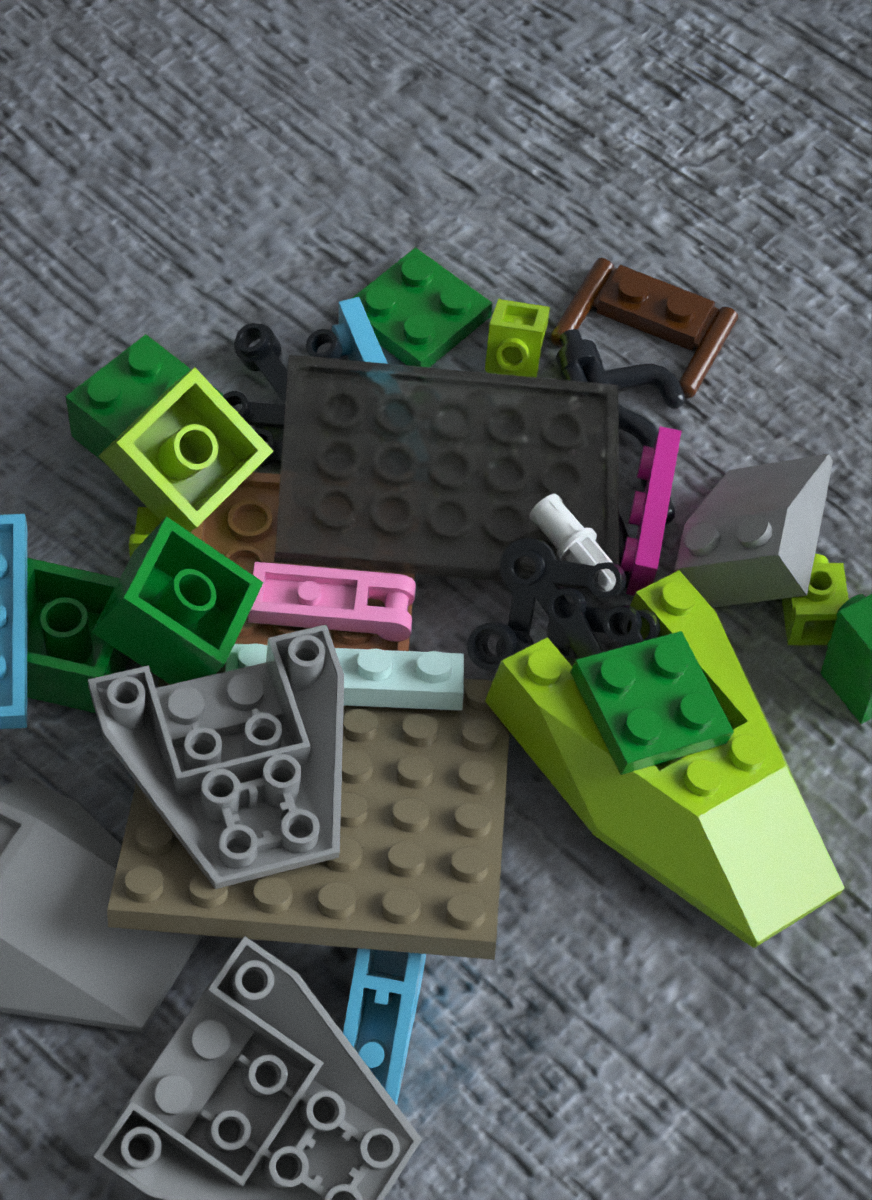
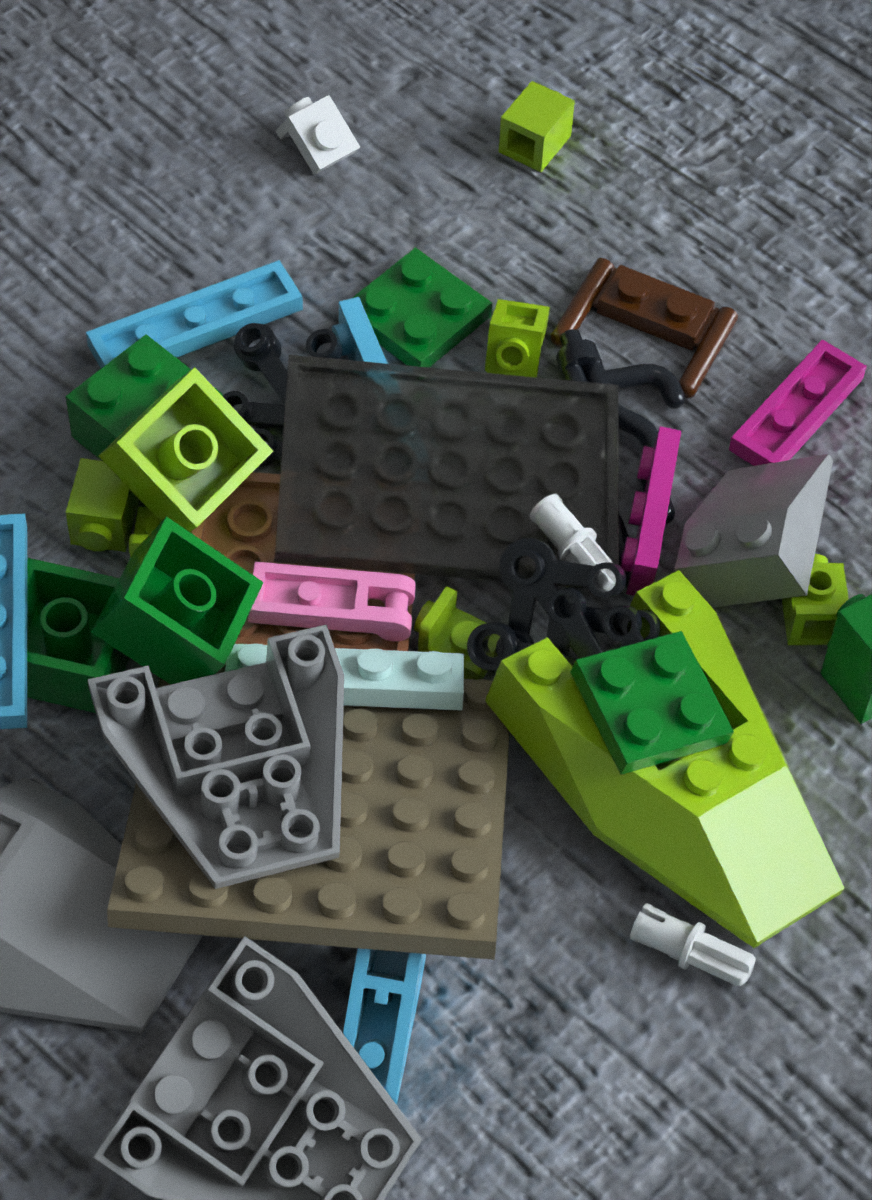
none -> lime brick [65,458,139,552]
none -> medium azure plate [86,260,303,368]
none -> white bracket [276,95,360,175]
none -> lime bracket [414,586,500,680]
none -> lime brick [498,81,575,172]
none -> white axle [630,903,755,986]
none -> dark pink plate [729,339,867,466]

